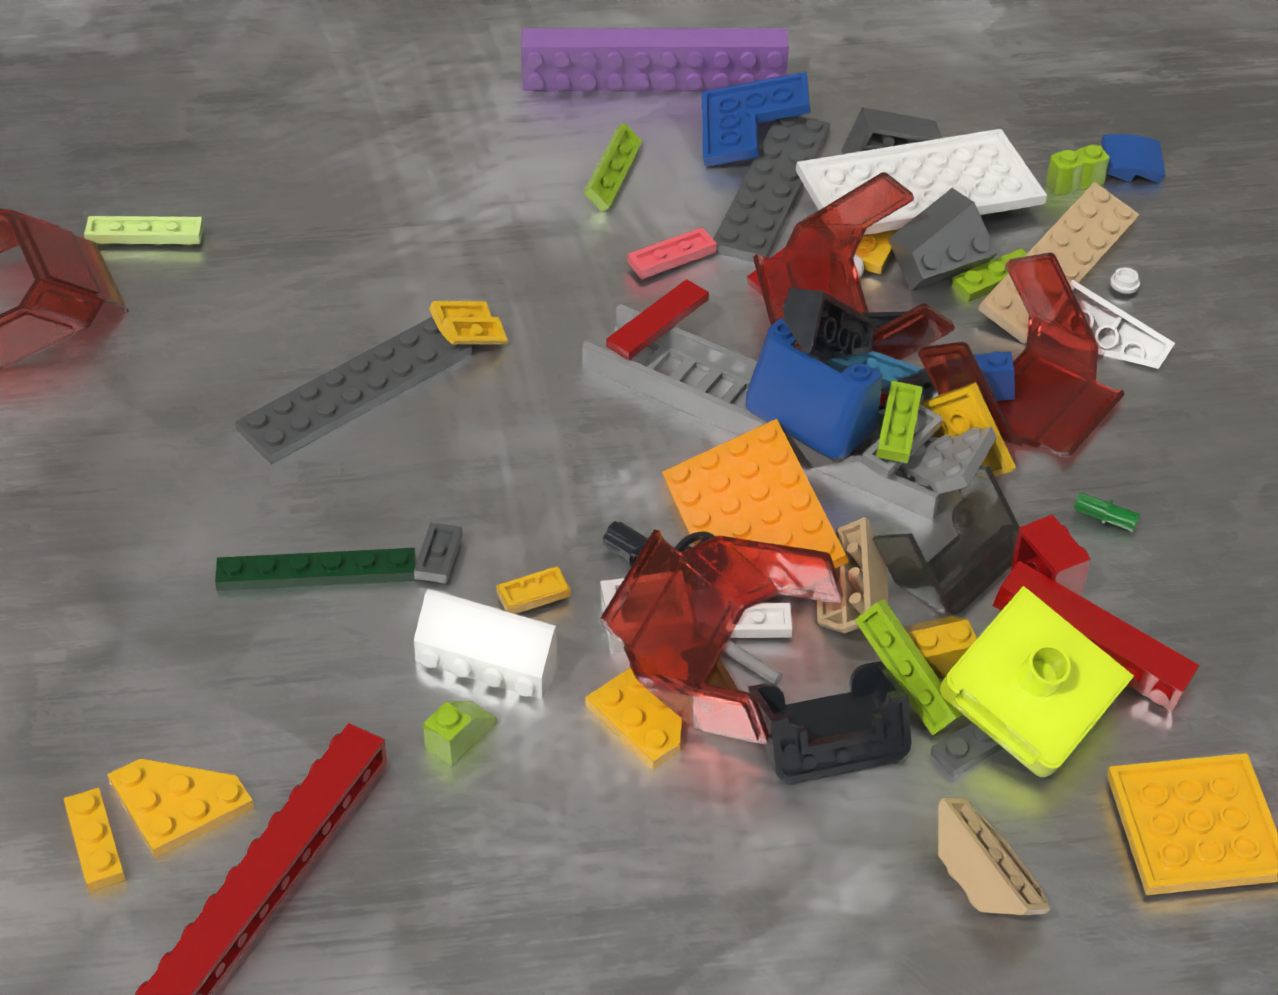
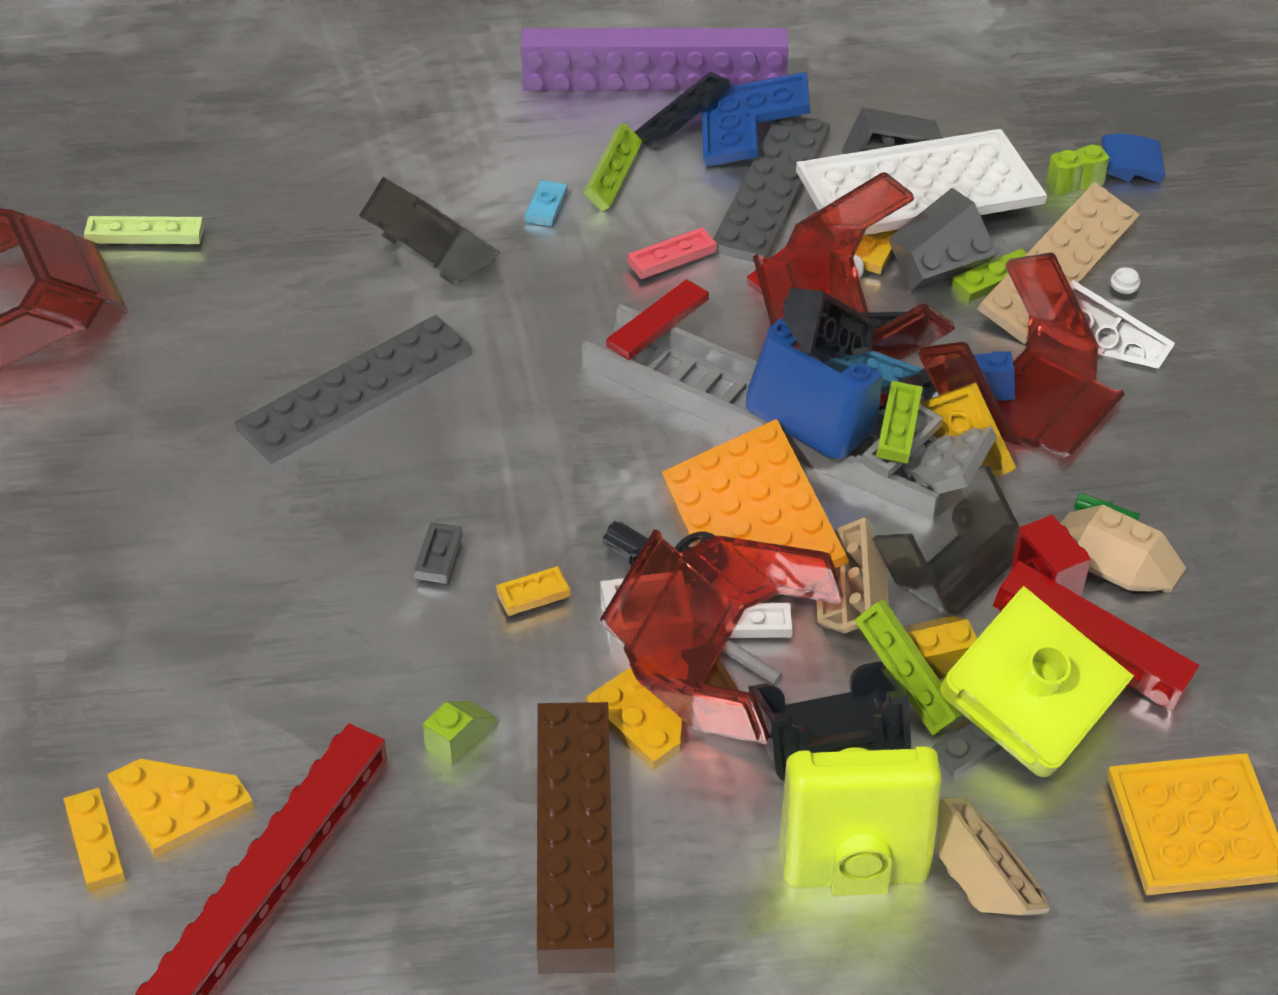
dark green plate [215,548,416,591] -> none
white slope [414,589,557,700] -> none
yellow slope [429,301,508,344] -> none
none -> clear smoke windscreen [359,177,501,285]
none -> medium azure plate [525,180,567,227]
none -> reddish brown brick [537,702,614,974]
none -> black plate [634,71,731,149]
none -> neon yellow piece [779,746,942,896]
none -> tan wedge [1061,505,1186,593]

